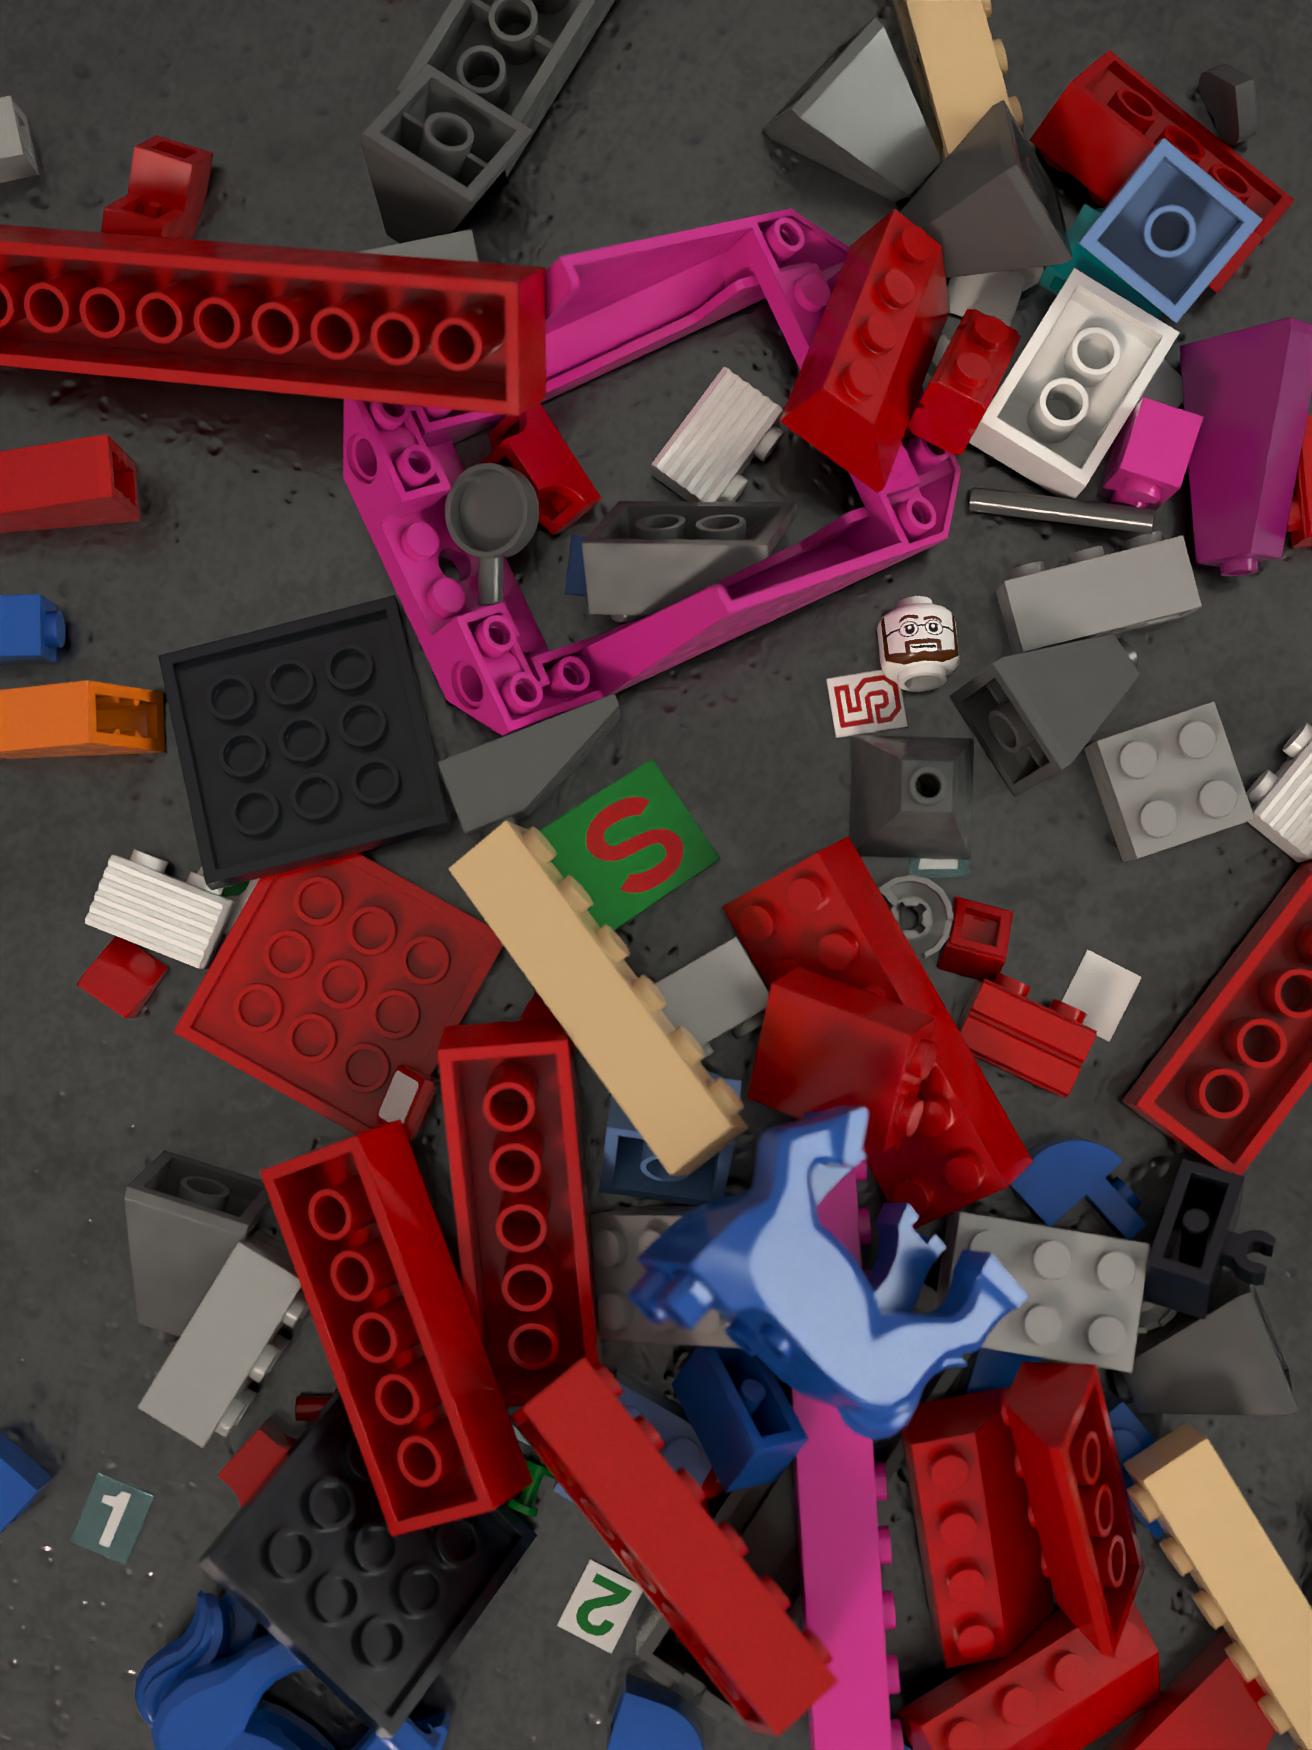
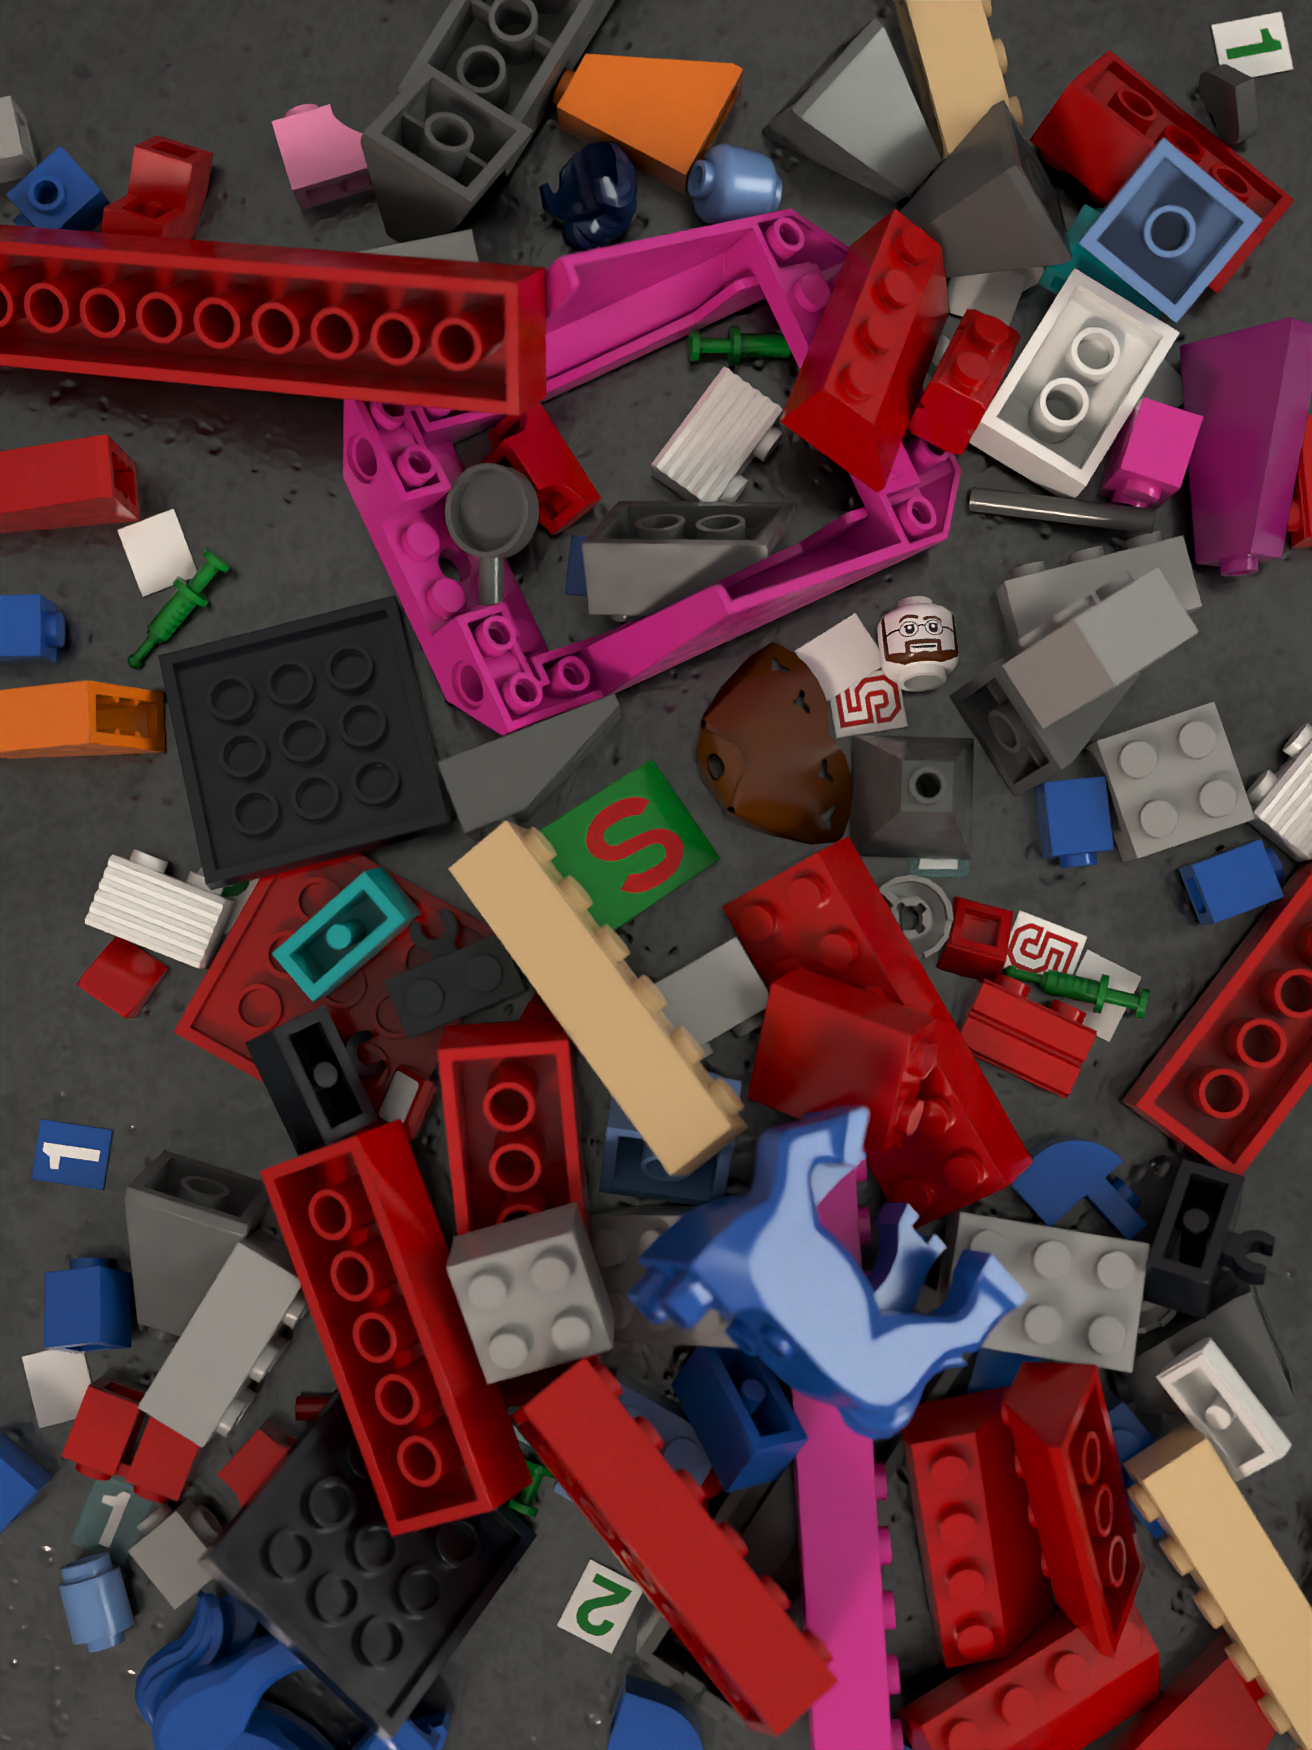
none -> blue brick [6,146,111,231]
none -> white sticker [22,1349,91,1428]
none -> blue sticker [31,1119,113,1190]
none -> blue brick [44,1257,131,1354]
none -> medium blue brick [58,1552,135,1652]
none -> red piece [61,1376,207,1503]
none -> white sticker [117,509,197,597]
none -> green piece [127,548,231,669]
none -> light grey brick [128,1497,223,1610]
none -> black brick [245,1005,387,1156]
none -> bright pink arch [271,104,373,210]
none -> teal brick [272,867,423,1002]
none -> black brick [384,908,529,1039]
none -> light grey brick [447,1202,615,1384]
none -> dark blue hair [539,141,638,252]
none -> orange slope [553,54,743,195]
none -> medium blue head [687,143,782,225]
none -> green piece [688,325,792,365]
none -> reddish brown piece [696,642,852,845]
none -> white sticker [795,613,881,701]
none -> light grey brick [1002,567,1199,729]
none -> white sticker [1003,910,1087,975]
none -> green piece [1004,965,1150,1019]
none -> blue brick [1034,776,1114,869]
none -> white brick [1156,1337,1291,1482]
none -> blue brick [1178,839,1285,925]
none -> white sticker [1211,12,1293,77]

